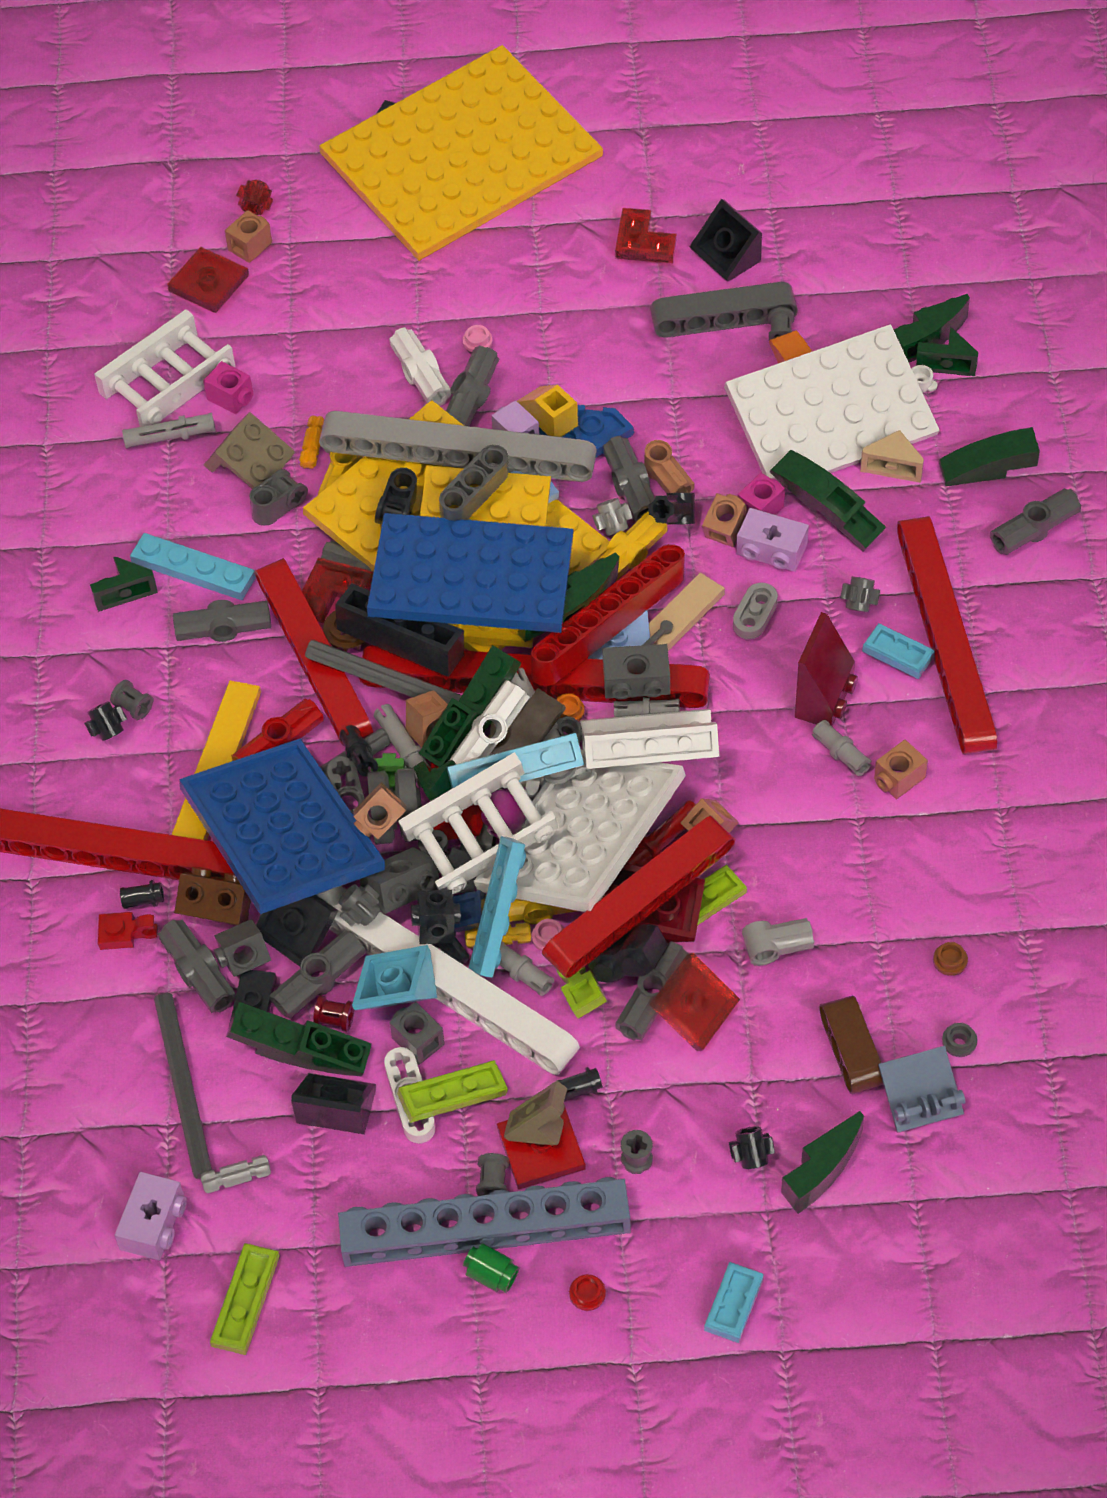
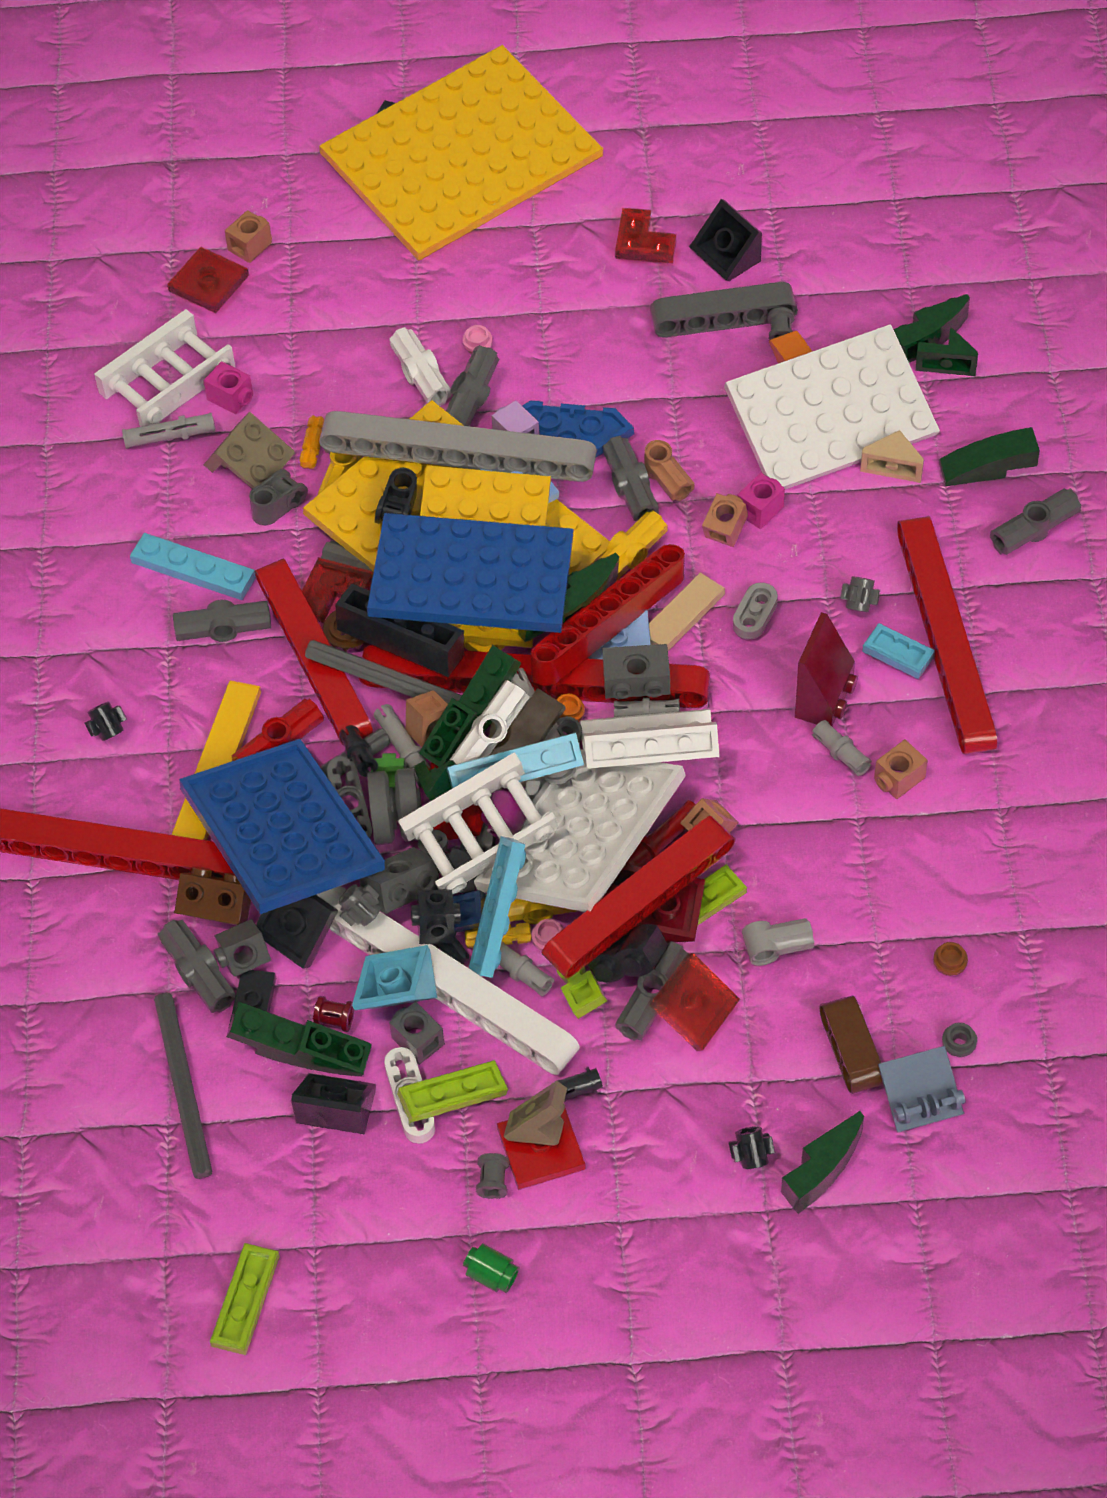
dark green slope [90,557,158,612] -> none
red plate [97,912,158,950] -> none
dark grey bush [110,680,154,720] -> none
lavender brick [114,1172,187,1261] -> none
black pin [120,880,164,909] -> none
light grey axle [201,1155,271,1193] -> none
clear red gear [236,180,274,215] -> none
dark grey piece [269,930,366,1019] -> none
sand blue brick [338,1177,631,1267] -> none
nougat brick [353,782,406,840] -> none
dark grey beam [439,444,508,521] -> none
yellow slope [517,384,578,437] -> none
red plate [569,1274,606,1311] -> none
light grey gear [592,498,633,535] -> none
dark grey bush [621,1130,653,1174] -> none
dark grey hinge [643,620,673,645] -> none
black piece [649,493,695,524] -> none
medium azure plate [704,1262,764,1343] -> none
lavender brick [736,508,809,572] -> none
dark green slope [770,450,886,552] -> none
white plate [911,365,938,393] -> none

